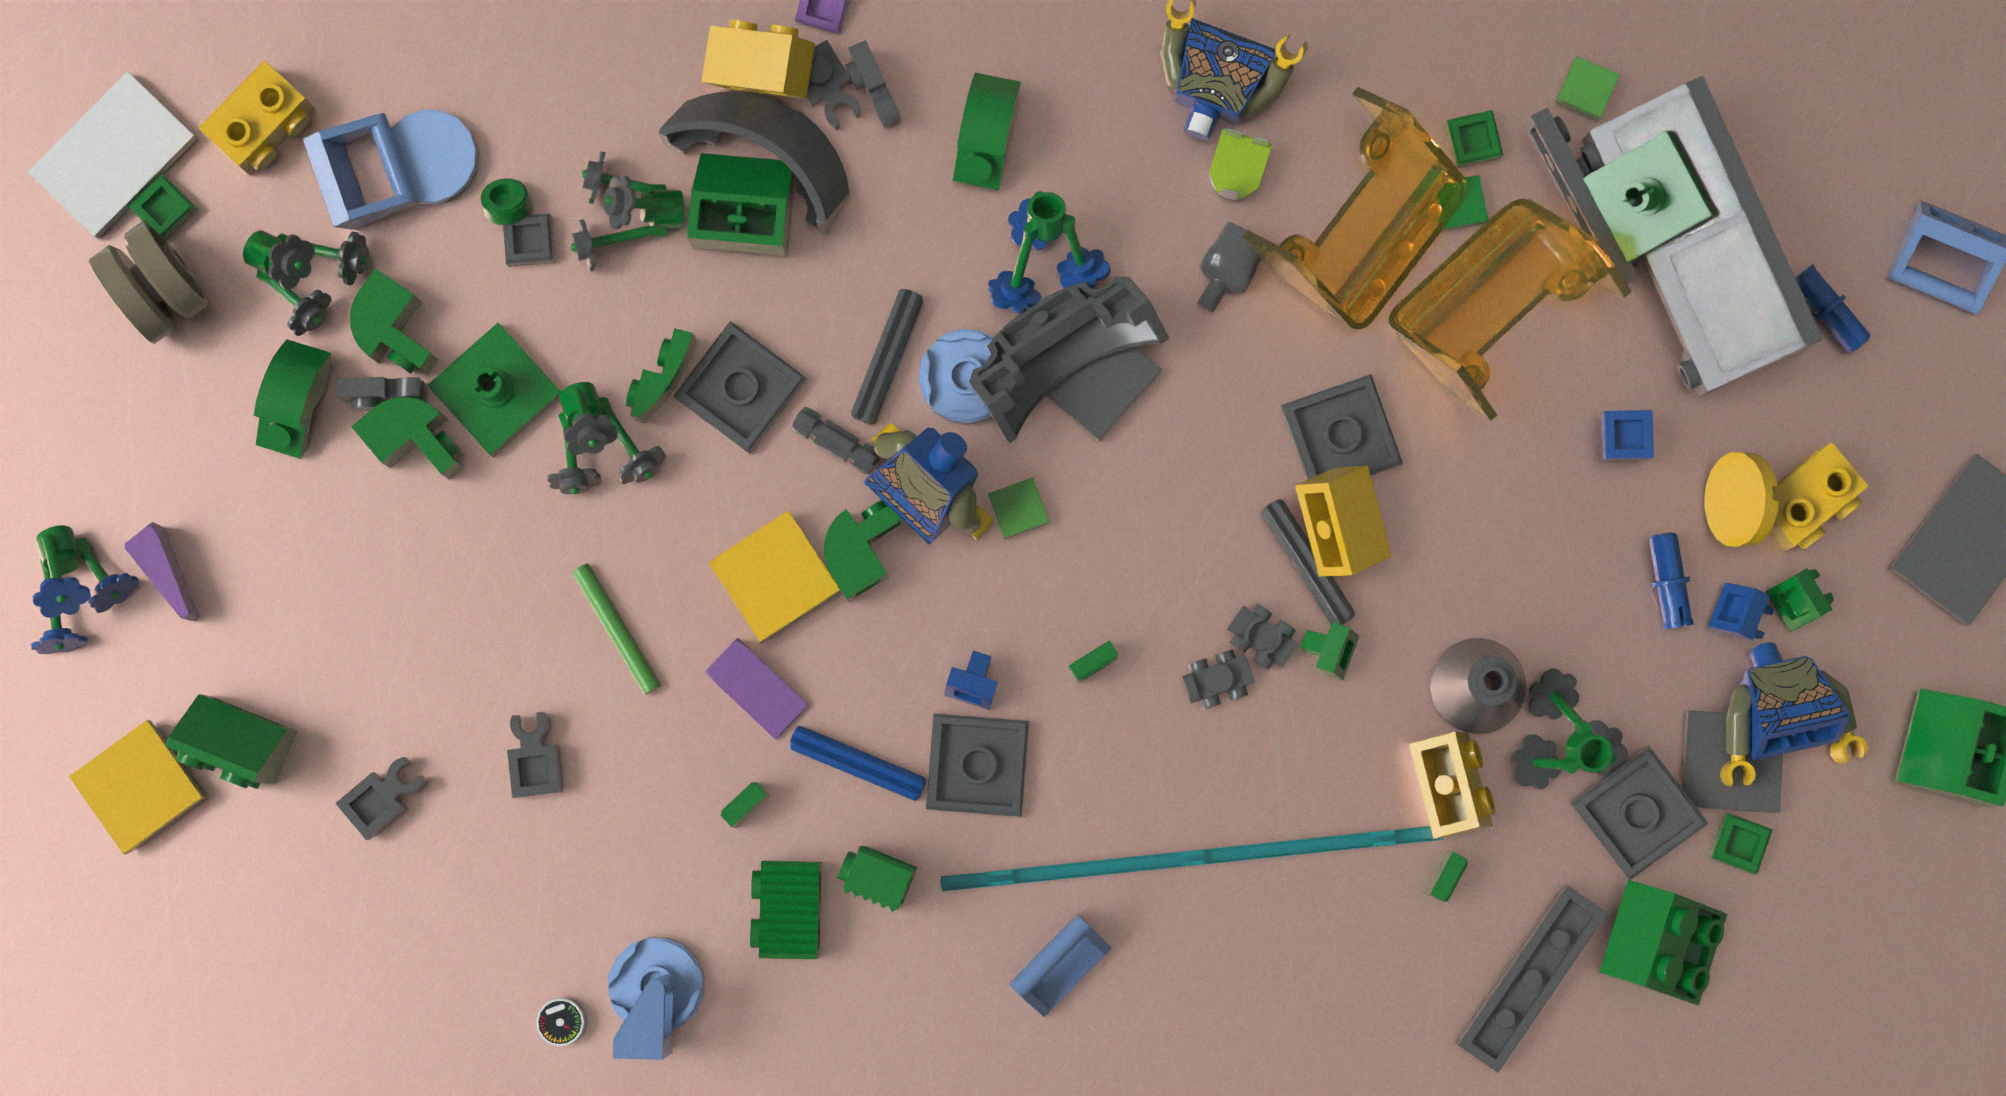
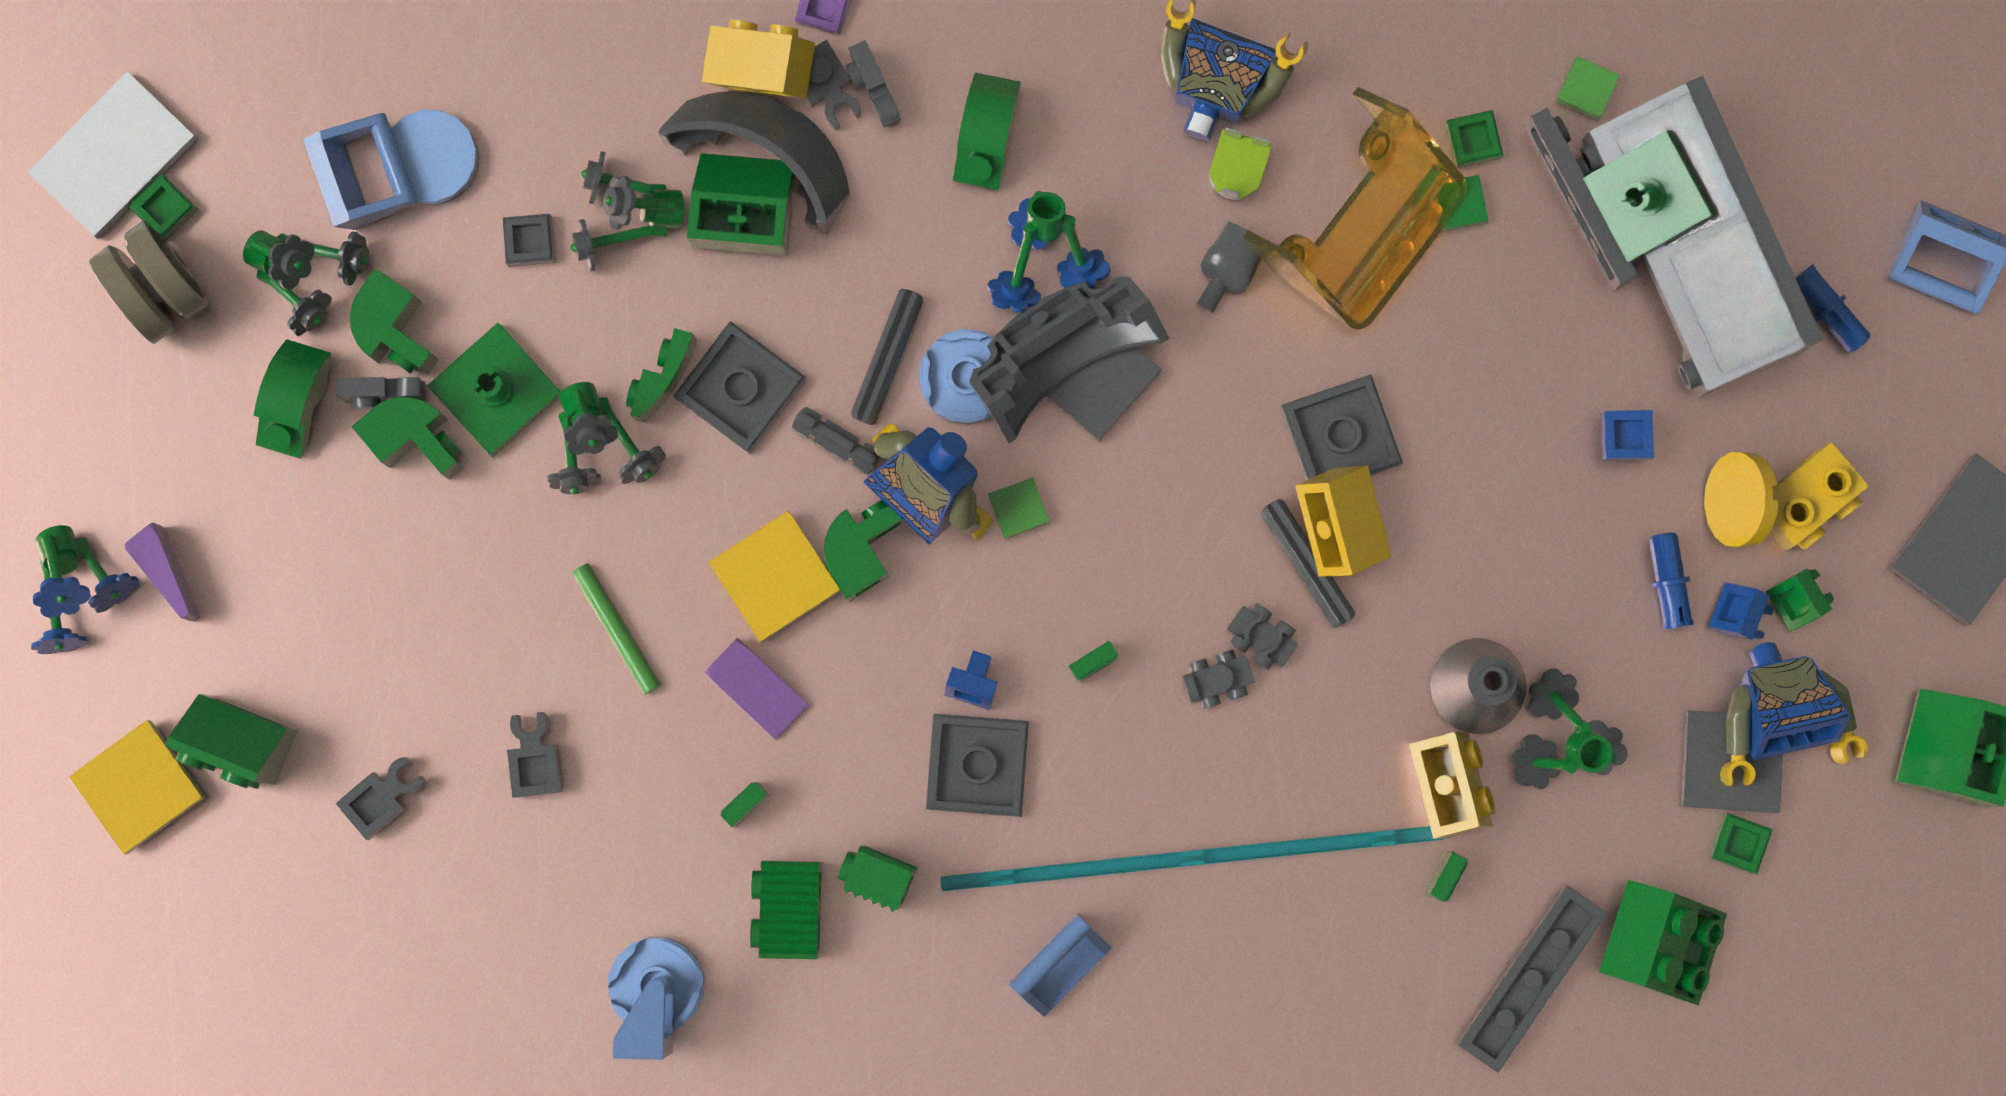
yellow brick [198,60,315,175] -> none
green tile [480,178,530,225] -> none
tile [536,997,586,1047] -> none
blue axle [789,726,926,800] -> none
green tile [1300,622,1359,680] -> none
clear yellow windscreen [1389,199,1632,421] -> none
dark grey tile [1571,745,1708,880] -> none

